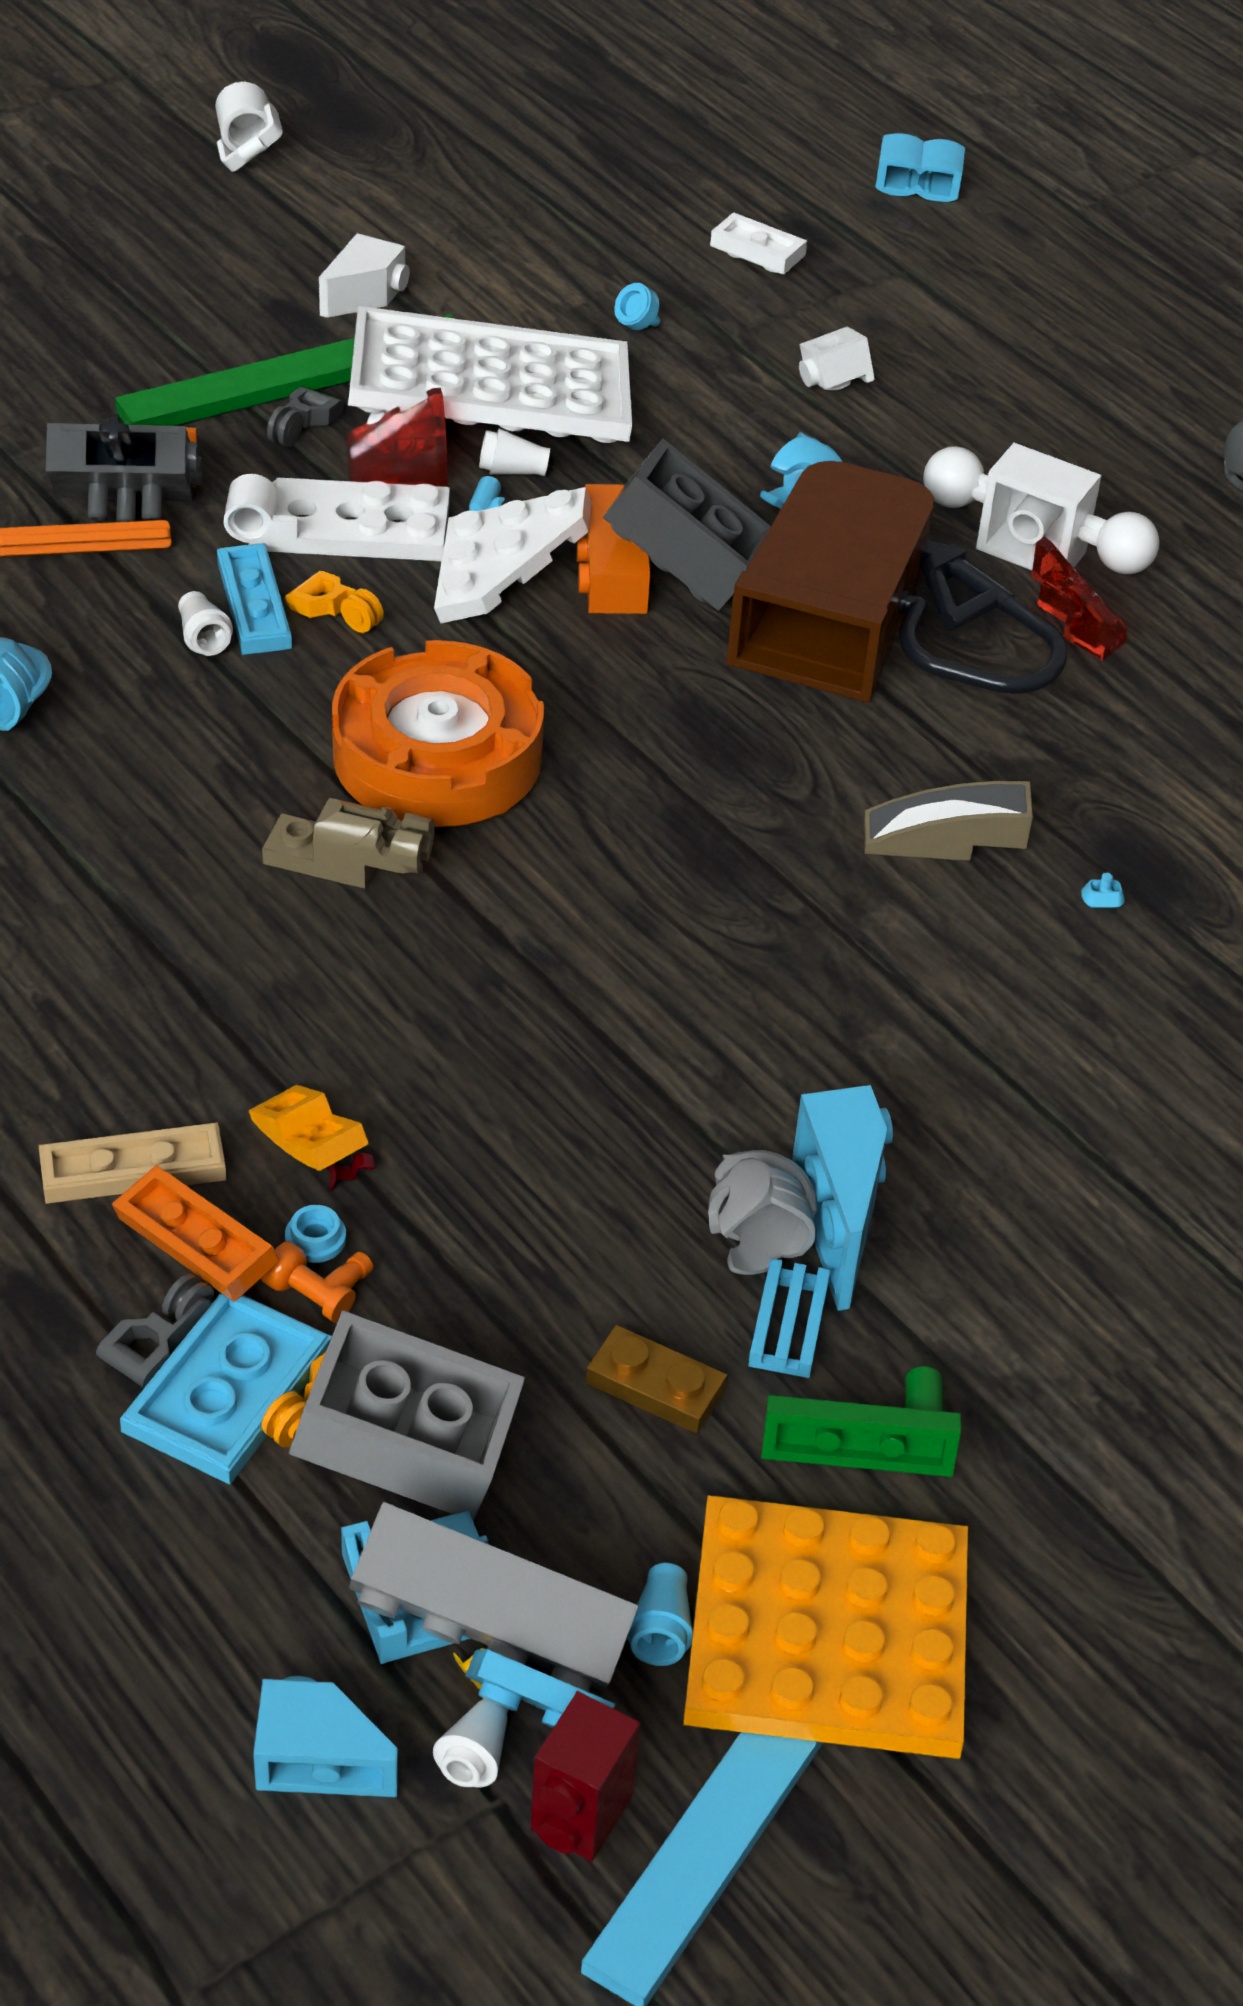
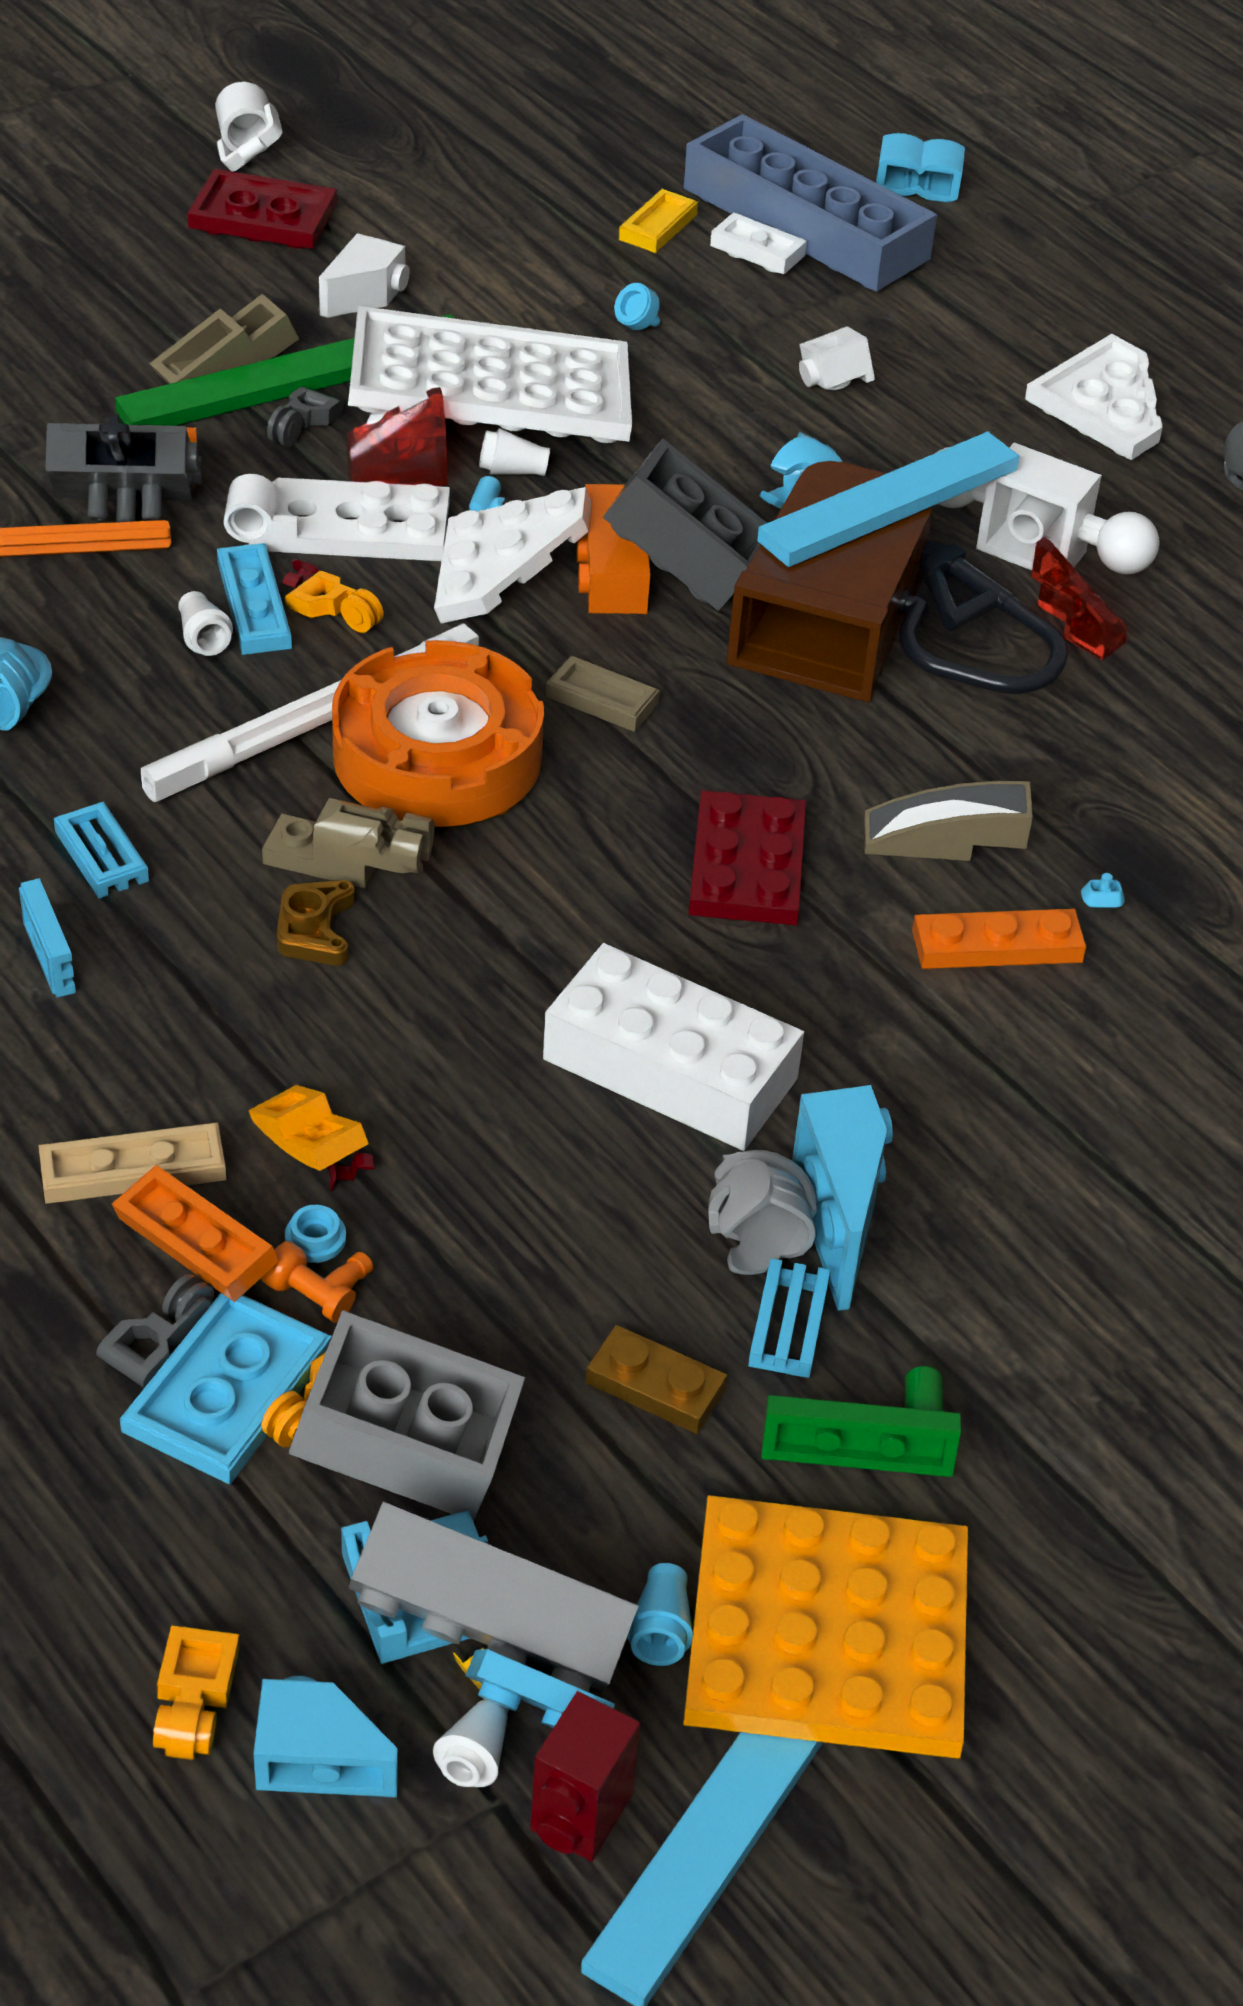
none -> medium azure tile [19,878,76,998]
none -> medium azure tile [54,802,149,899]
none -> white piece [140,624,479,802]
none -> dark tan slope [149,294,299,384]
none -> light orange plate [153,1625,239,1760]
none -> dark red plate [187,169,337,249]
none -> pearl gold piece [277,880,355,966]
none -> dark red piece [282,559,320,588]
none -> white brick [543,943,804,1151]
none -> dark tan tile [546,656,660,732]
none -> yellow tile [619,189,698,253]
none -> sand blue brick [684,114,937,292]
none -> dark red plate [689,790,806,926]
none -> medium azure tile [757,432,1020,567]
none -> orange plate [912,909,1086,969]
none -> white plate [1025,334,1162,460]

